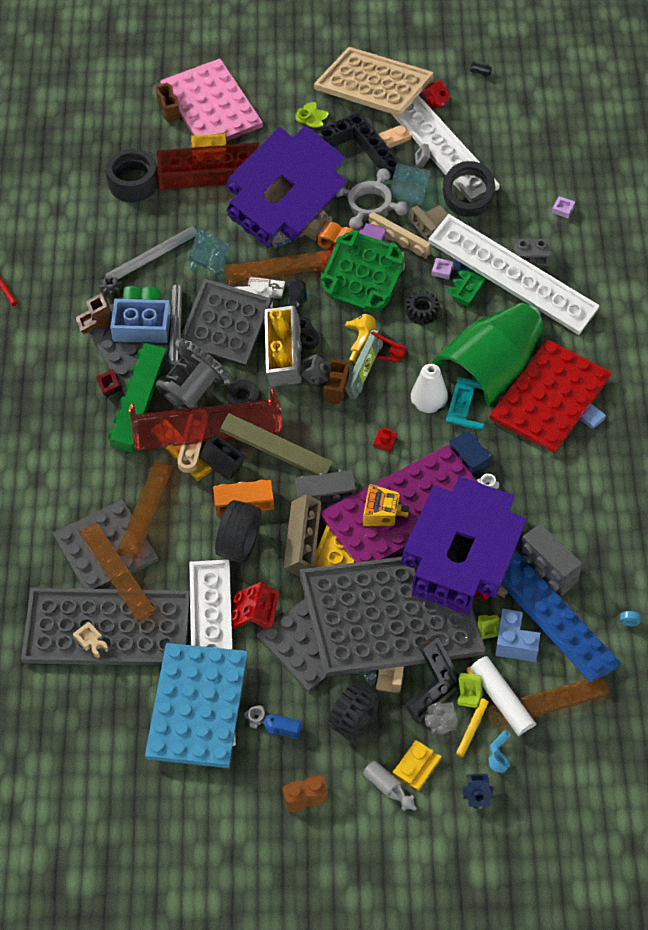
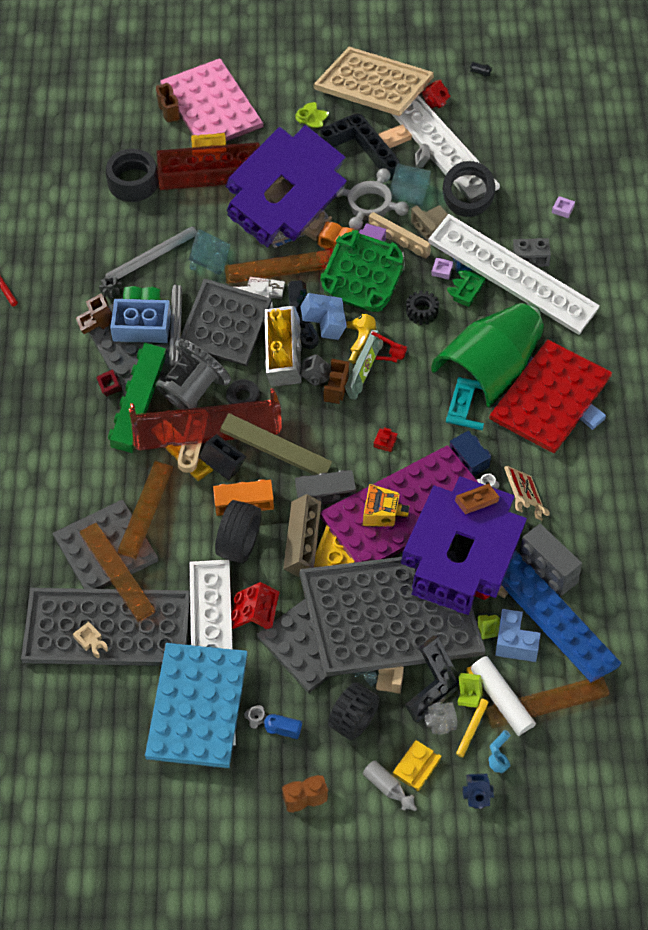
white cone [411,364,448,413] -> none
dark azure tile [620,611,641,626] -> none
none -> medium blue brick [301,293,347,340]
none -> dark orange plate [455,484,500,515]
none -> tan flag [504,466,550,521]

